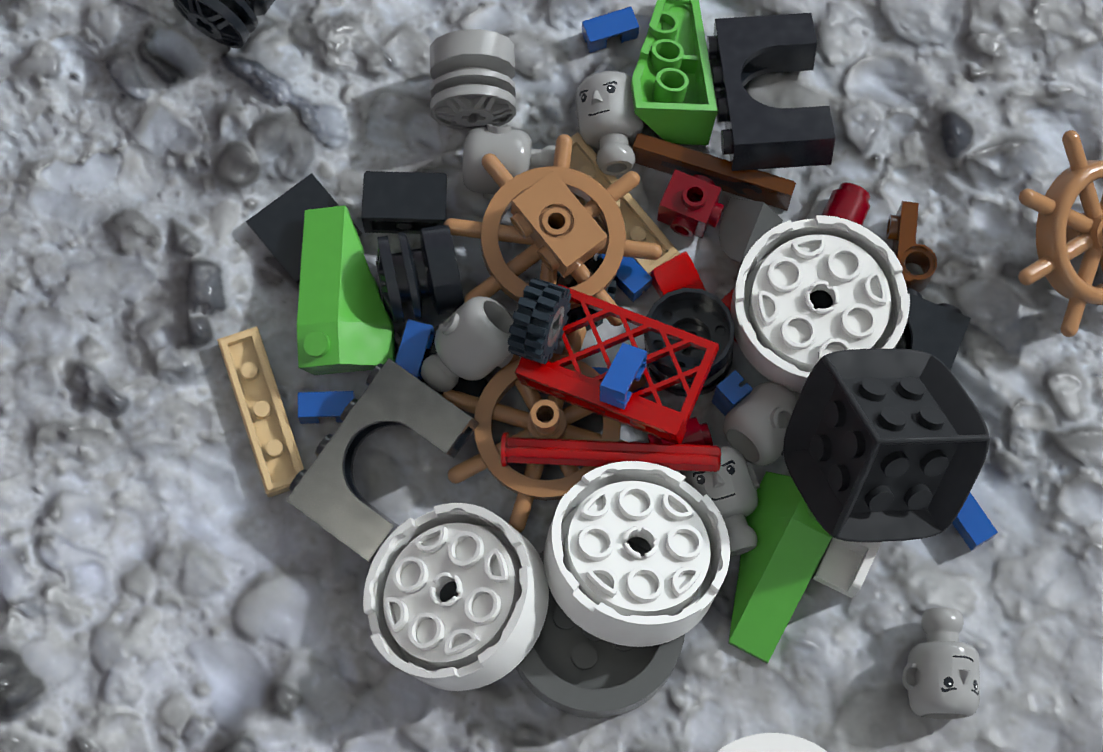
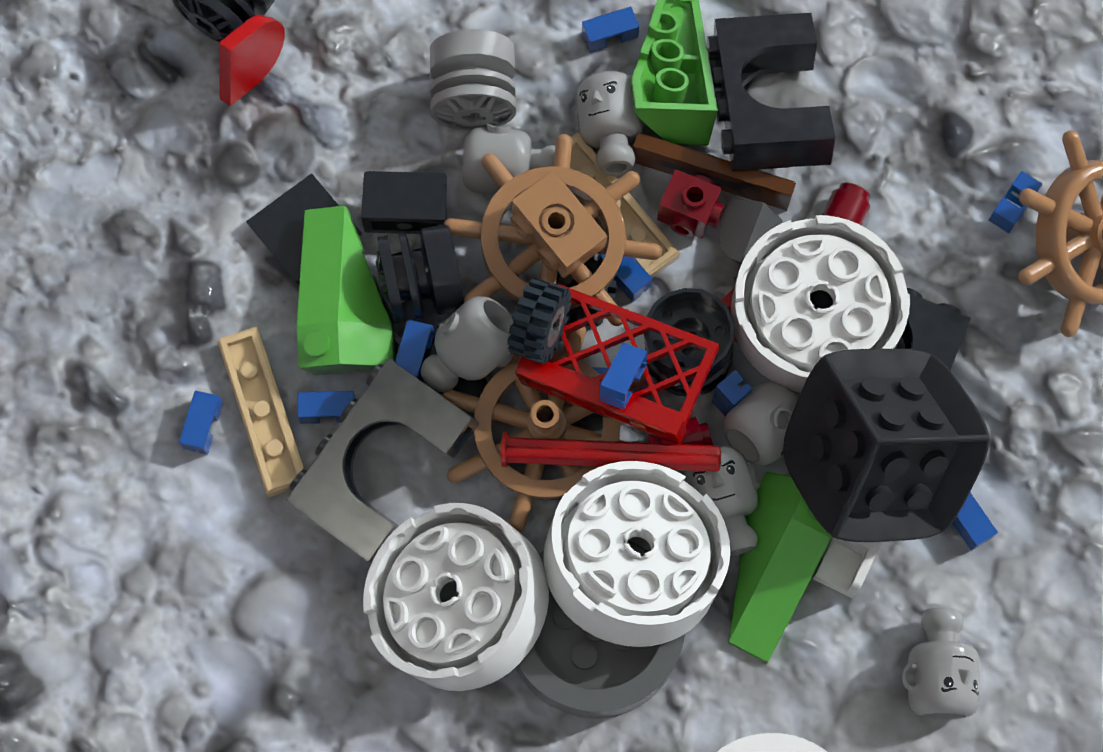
red slope [650,251,706,298] -> none
reddish brown plate [886,201,937,292] -> none
none -> blue piece [179,390,223,455]
none -> red tile [219,14,285,107]
none -> blue piece [988,171,1042,233]

